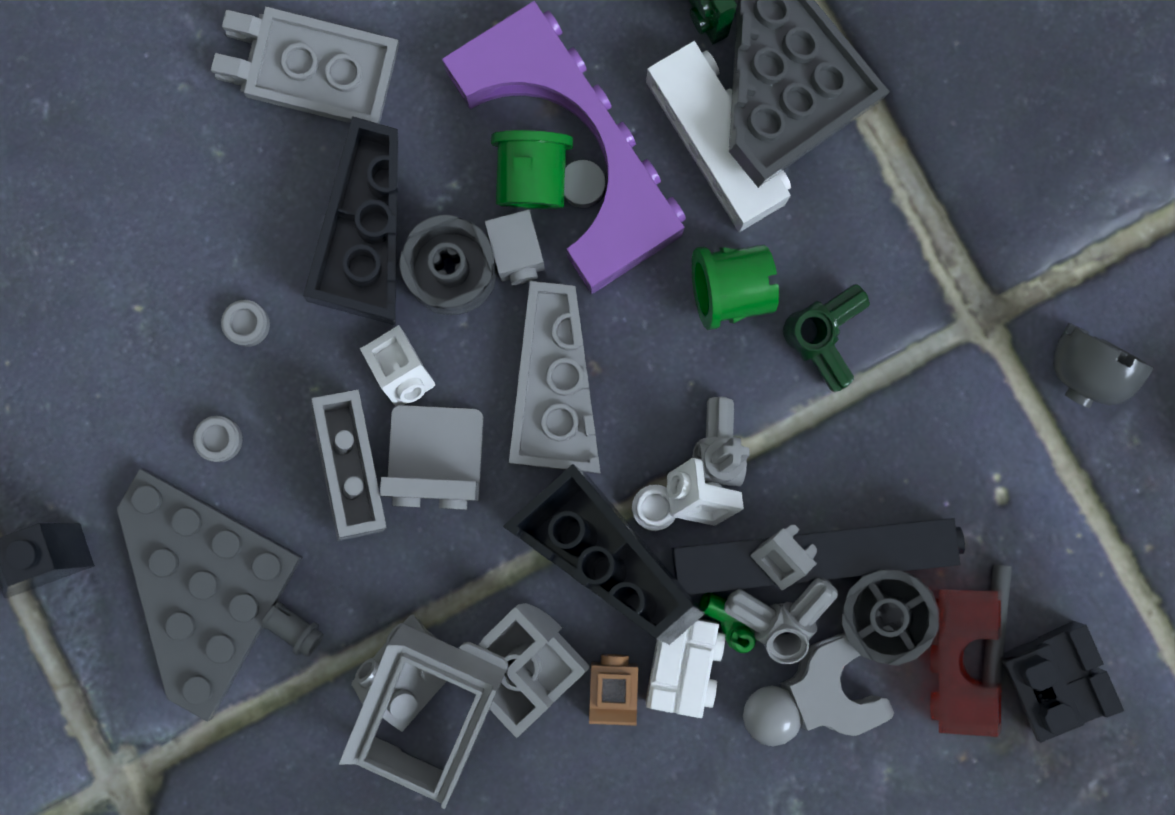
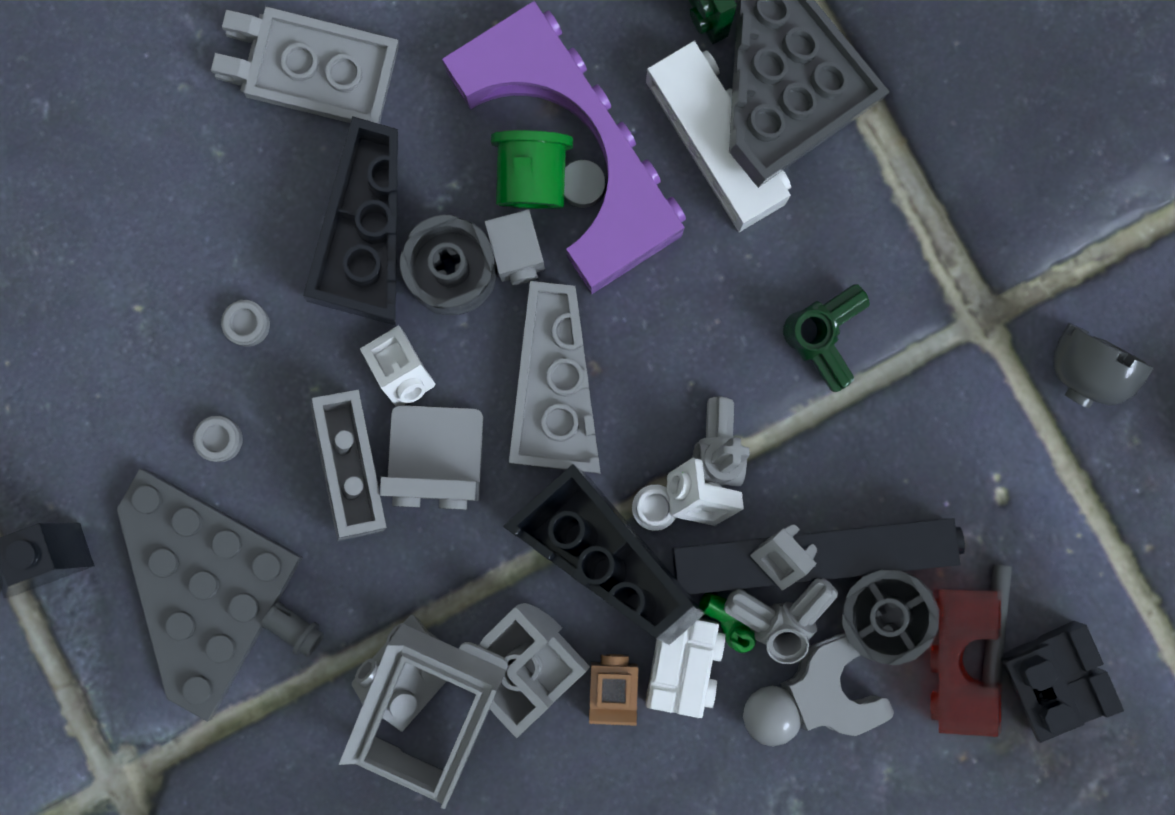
green piece [692,245,779,330] -> none

